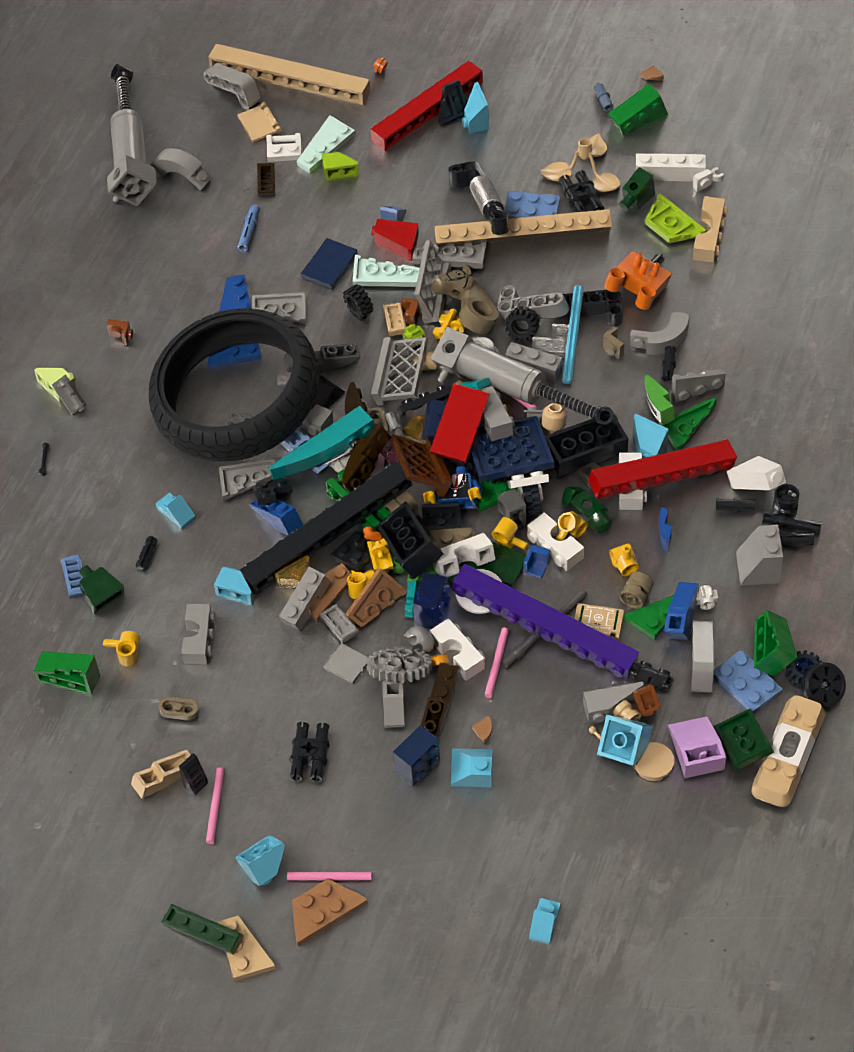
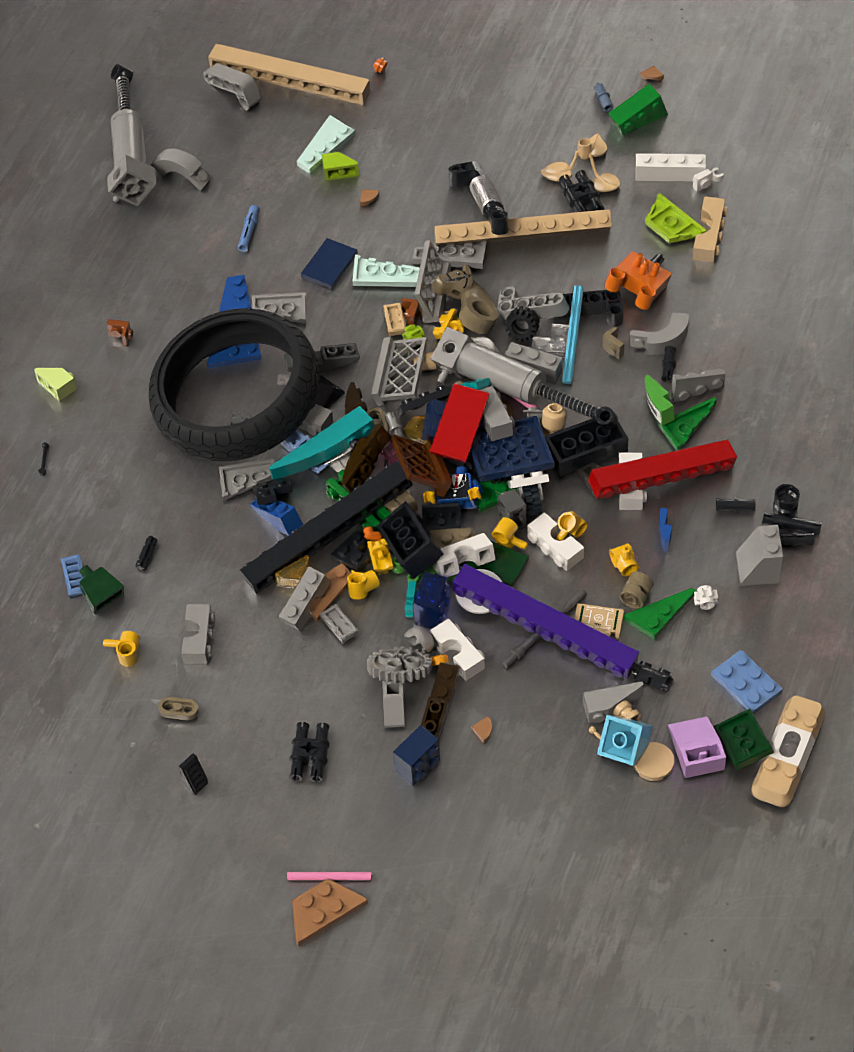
green wedge [33,651,100,695] -> none
light grey hinge [52,374,86,415] -> none
tan slope [131,749,190,799] -> none
medium azure slope [156,492,196,529] -> none
dark green tile [161,904,244,955] -> none
bright pink bar [206,768,225,844] -> none
medium azure slope [214,567,253,605] -> none
tan wing [218,916,276,981] -> none
medium azure slope [235,835,285,886] -> none
tan piece [237,103,282,143] -> none
dark brown slope [257,163,275,195] -> none
white plate [266,133,301,162] -> none
light grey piece [324,643,369,684] -> none
black tyre [343,284,374,319] -> none
medium nougat wing [345,568,407,627] -> none
red brick [370,61,483,151] -> none
red slope [371,219,419,261] -> none
medium blue slope [380,206,406,221] -> none
black wing [439,80,467,124] -> none
medium azure slope [451,749,493,787] -> none
medium azure slope [462,82,489,134] -> none
bright pink bar [484,628,509,698] -> none
medium blue plate [504,191,560,219] -> none
blue panel [523,544,550,578] -> none
medium azure slope [529,898,561,944] -> none
dark green piece [562,486,612,533] -> none
dark green torso [619,167,655,210] -> none
medium azure slope [633,414,669,458] -> none
dark orange bracket [633,684,661,716] -> none
blue slope [664,582,699,640] -> none
light grey beam [691,620,714,693] -> none
white slope [727,456,786,490] -> none
green wedge [754,610,798,676] -> none
black wheel [785,650,822,689] -> none
black wheel [802,662,846,707] -> none
none -> medium nougat tile [360,190,379,206]

